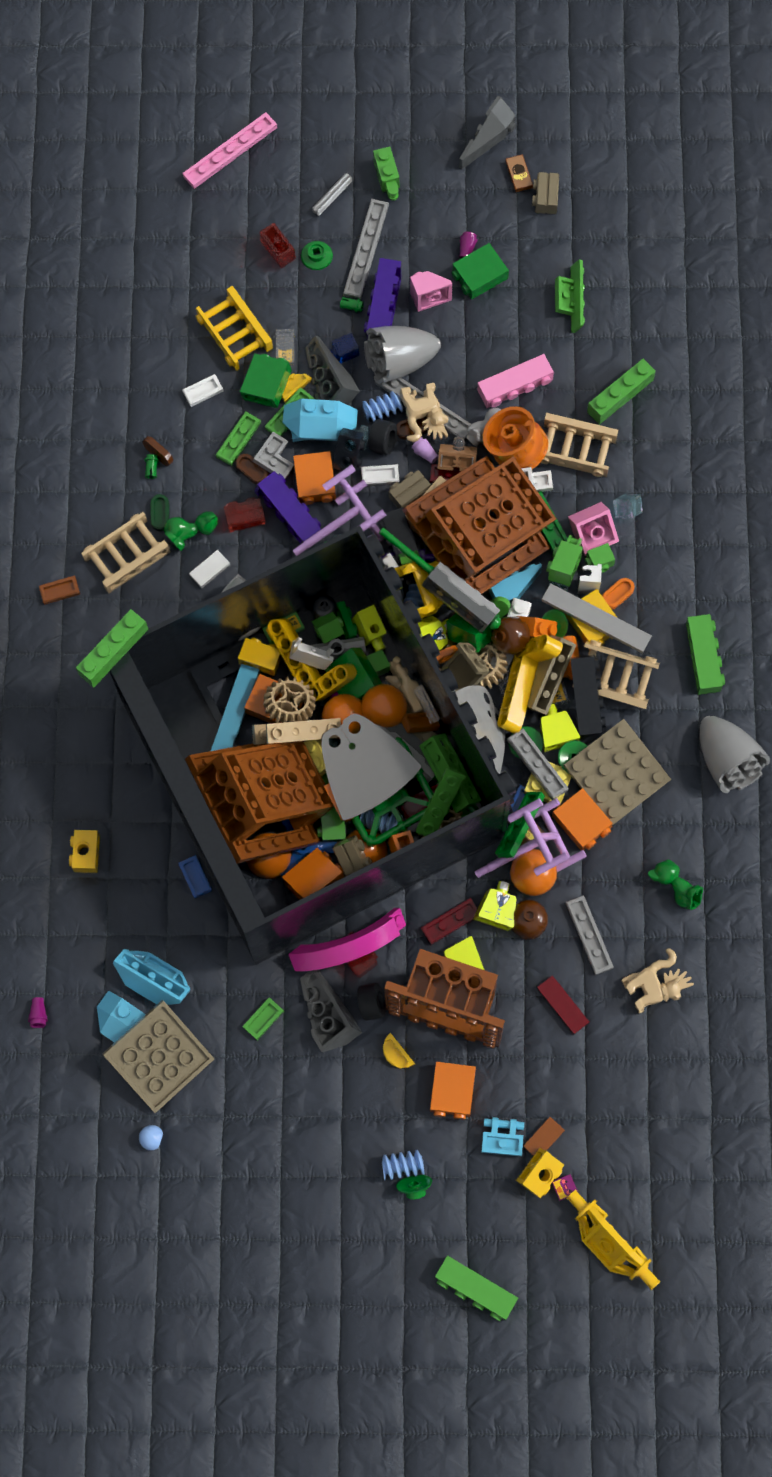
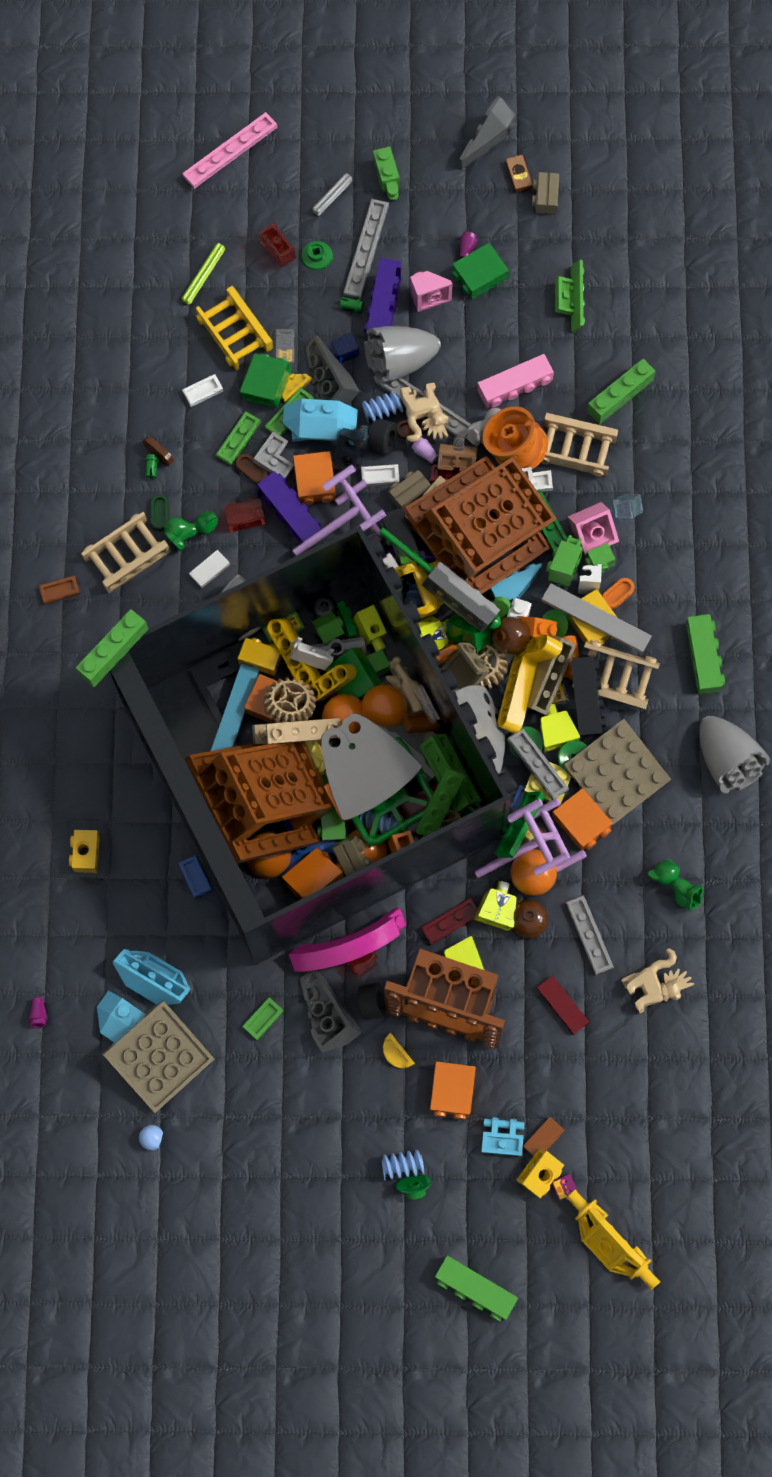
none -> lime axle [182,243,225,305]

